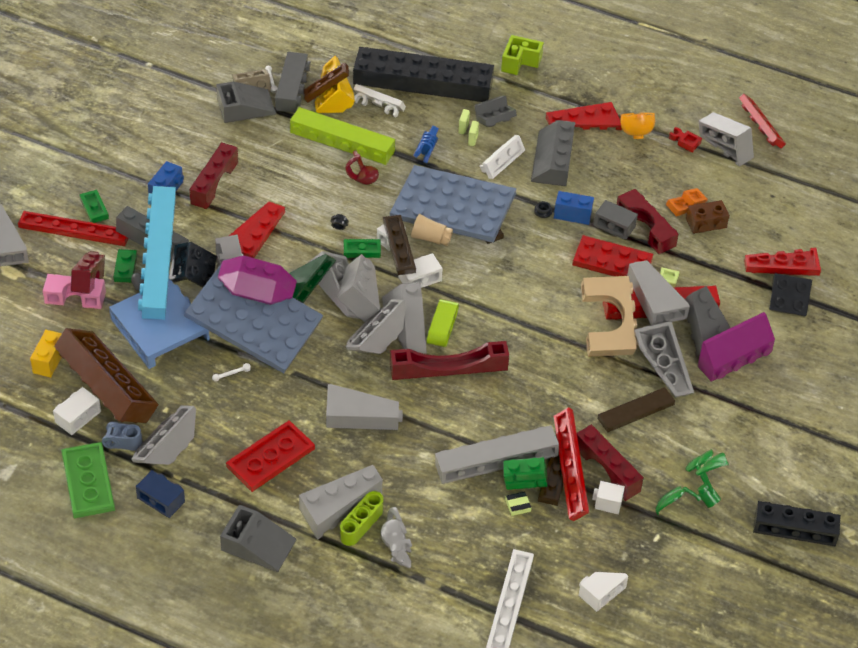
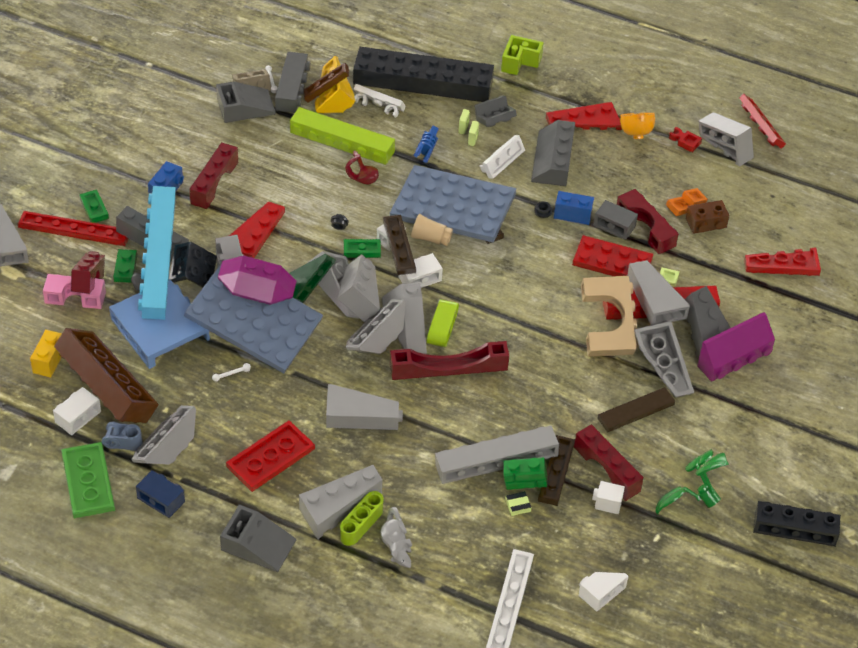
red tile [553,407,589,521] -> none
black bracket [769,273,812,317] -> none

